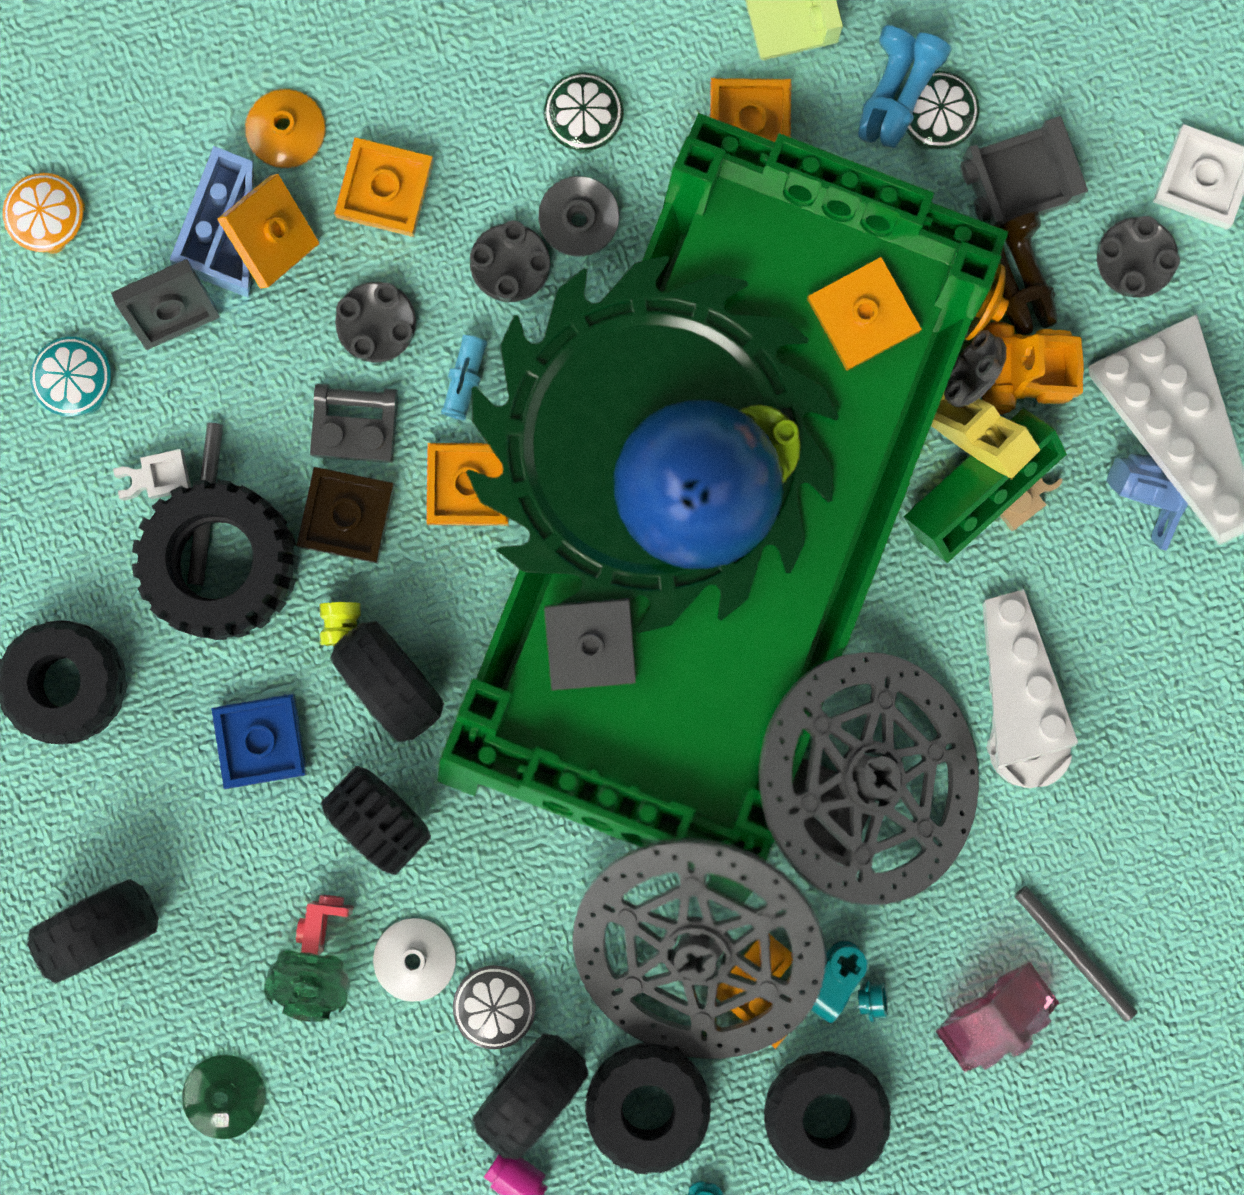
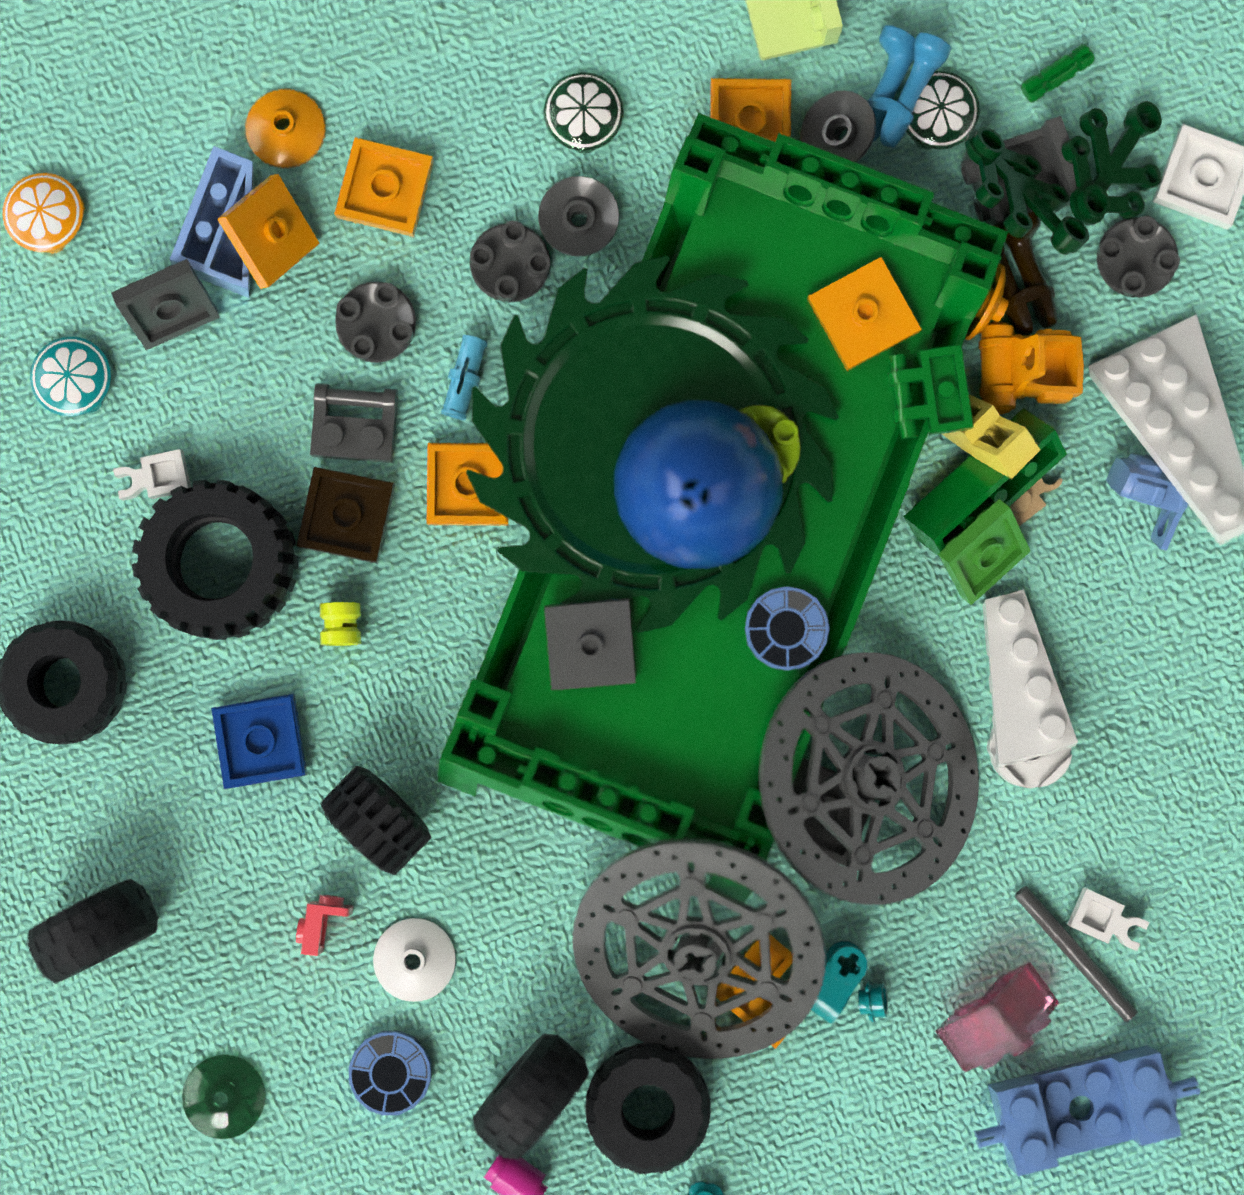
dark grey bar [187,423,223,586] -> none
clear green plate [264,950,350,1022] -> none
black tyre [330,621,444,742] -> none
dish [453,965,536,1049] -> none
black tyre [764,1051,891,1183] -> none
dark grey dish [944,330,1007,407] -> none
none -> tile [349,1030,432,1116]
none -> tile [745,586,829,671]
none -> dark grey dish [800,91,876,162]
none -> green plate [887,345,974,439]
none -> bright green plate [938,499,1031,605]
none -> dark green plant [965,127,1089,255]
none -> medium blue brick [974,1045,1200,1176]
none -> green axle [1020,44,1095,102]
none -> dark green plant [1061,101,1162,225]
none -> white plate [1067,887,1150,951]

